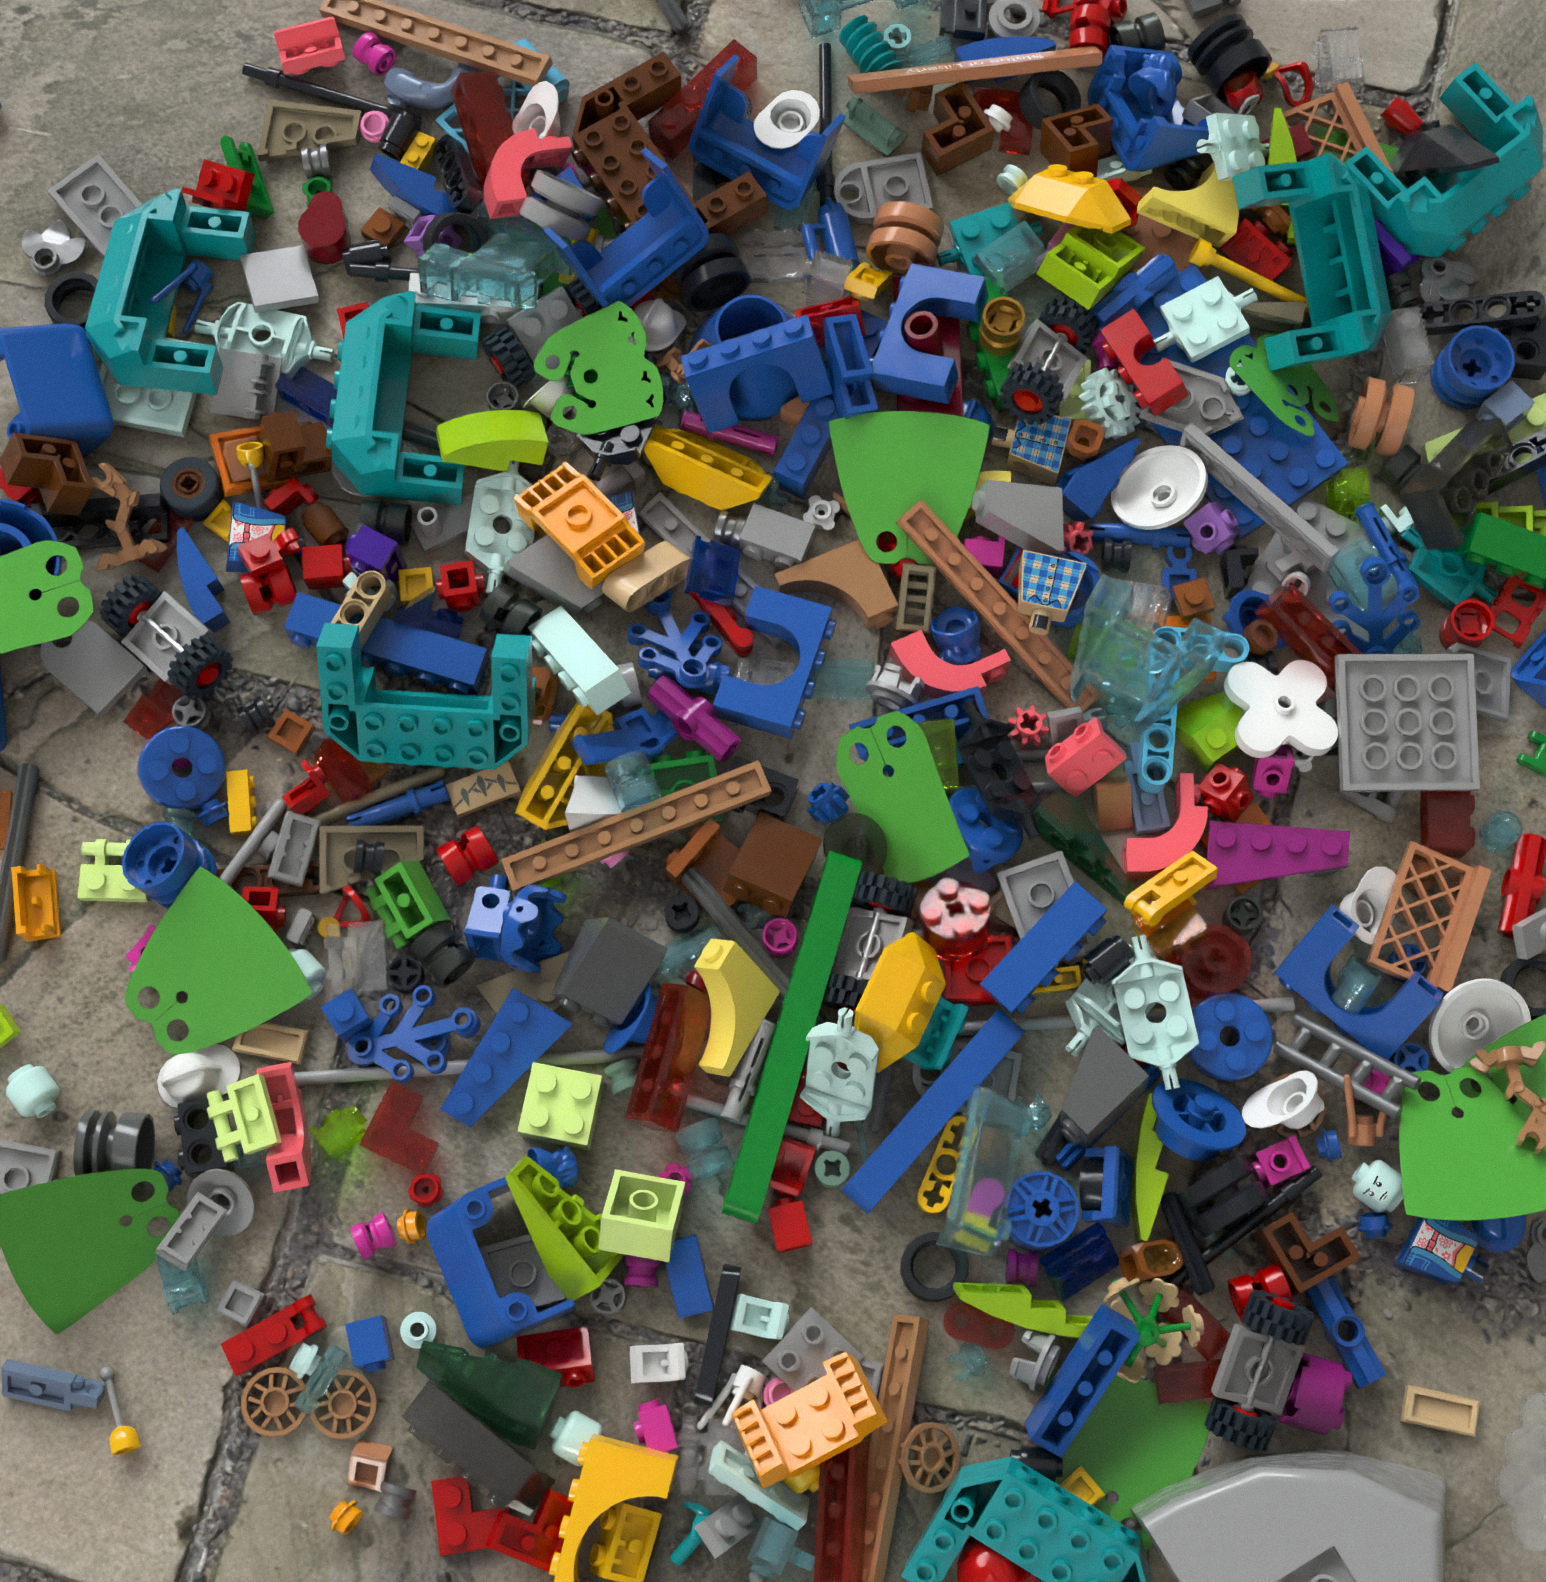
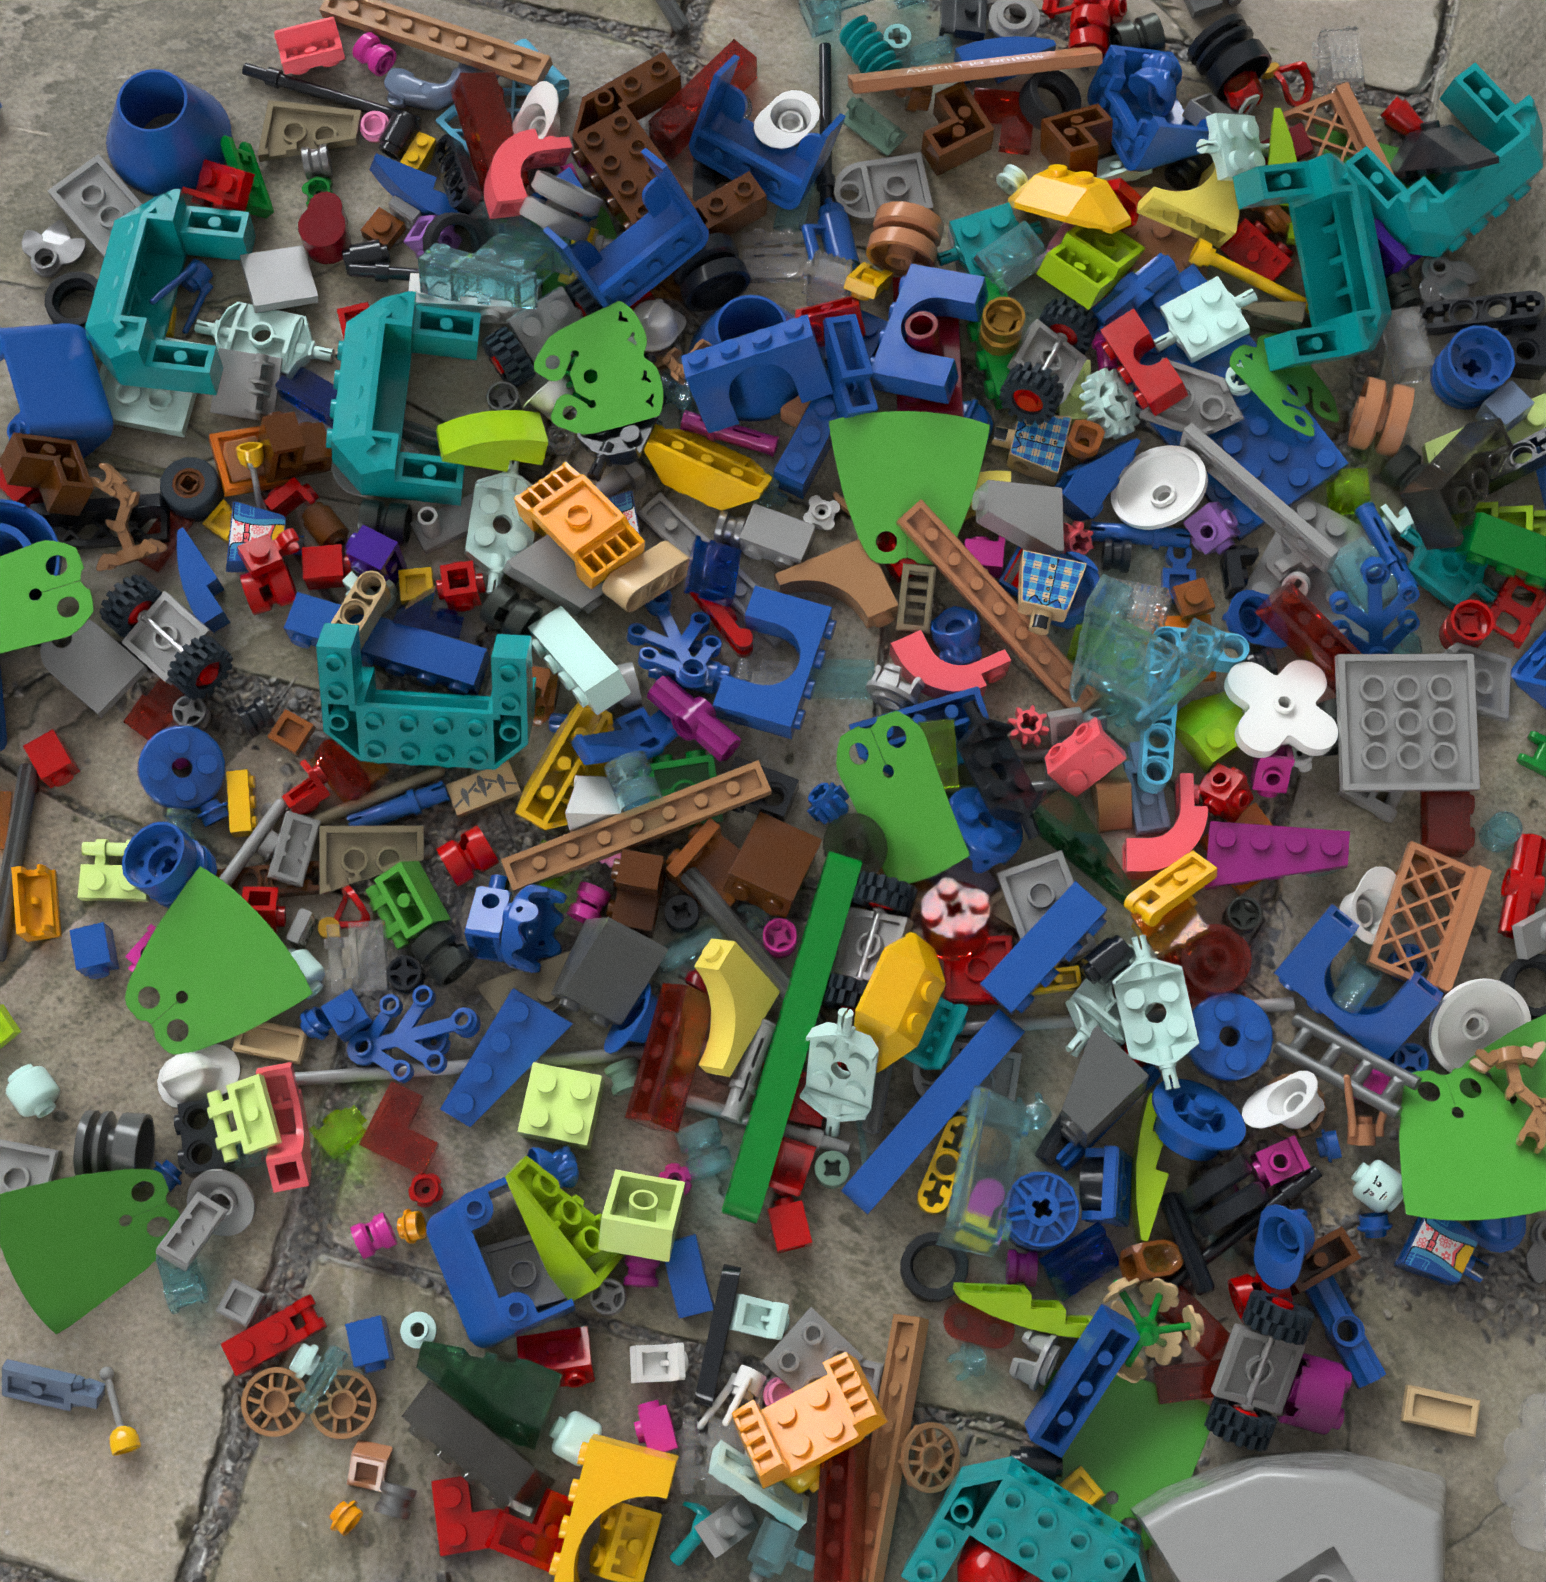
black wheel [353,839,385,876] -> none
white plate [984,104,1013,133] -> none
reddish brown tile [1243,619,1278,655] -> none
none -> red brick [23,729,81,788]
none -> blue brick [69,922,120,979]
none -> blue cone [106,69,233,196]
none -> blue plate [300,1006,332,1040]
none -> dark pink wheel [566,881,611,924]
none -> reddish brown brick [606,849,666,938]
none -> blue piece [1254,1204,1315,1290]

